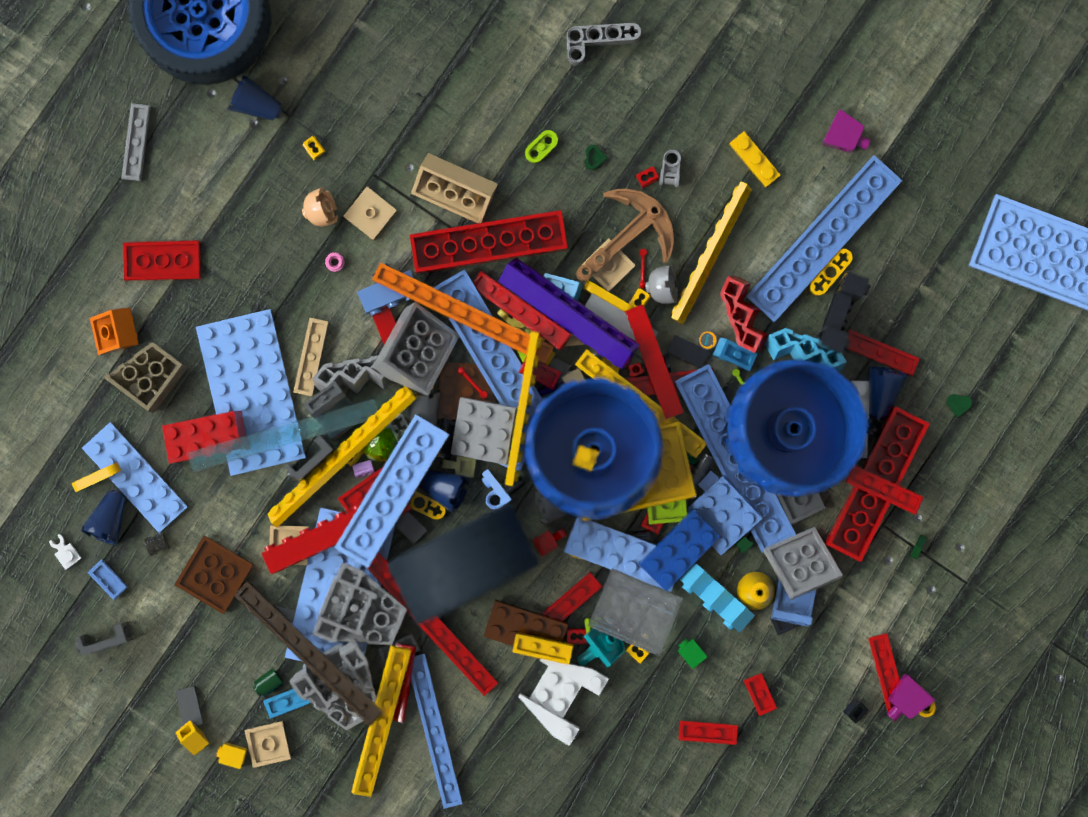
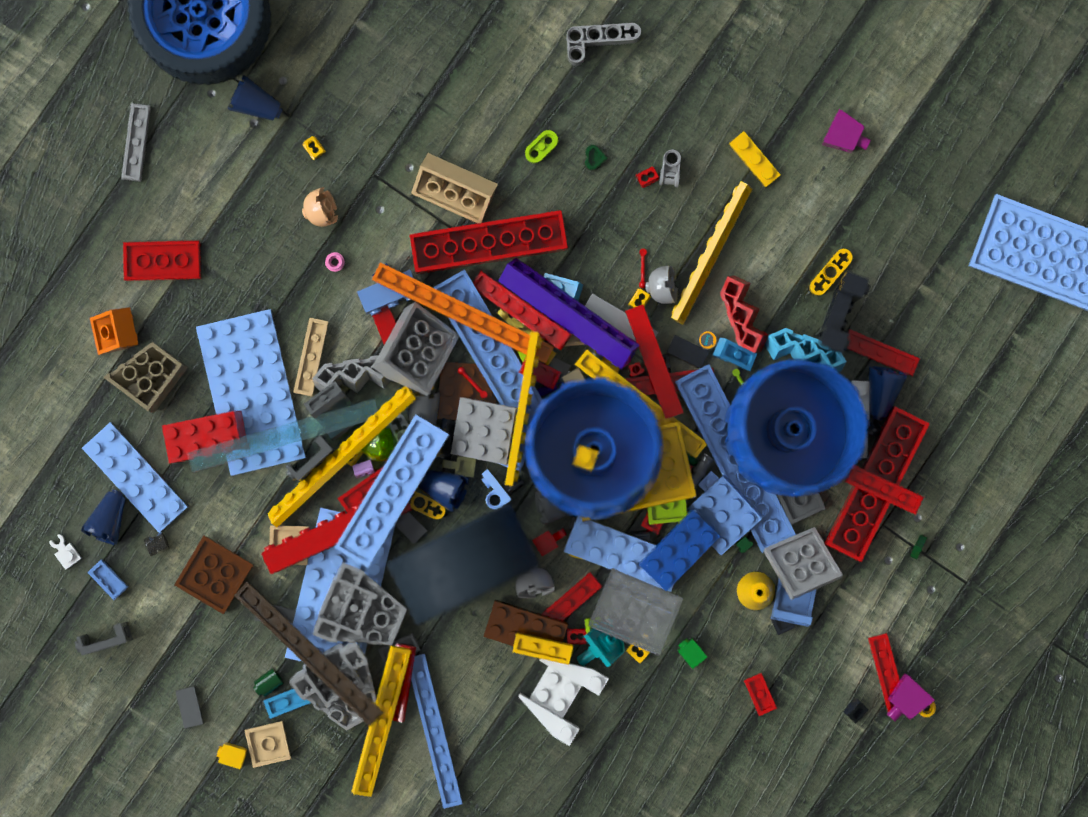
yellow beam [71,462,122,492] -> none
yellow brick [175,720,209,756] -> none
tan plate [343,187,397,240] -> none
red plate [365,552,498,696] -> none
medium nougat piece [576,189,674,281] -> none
tan plate [582,238,635,292] -> none
yellow beam [583,280,634,312] -> none
red plate [678,720,738,745] -> none
medium azure brick [679,563,755,633] -> none
medium blue plate [746,155,902,322] -> none
dark green tile [946,394,972,418] -> none
none -> light grey cylinder [516,566,554,598]

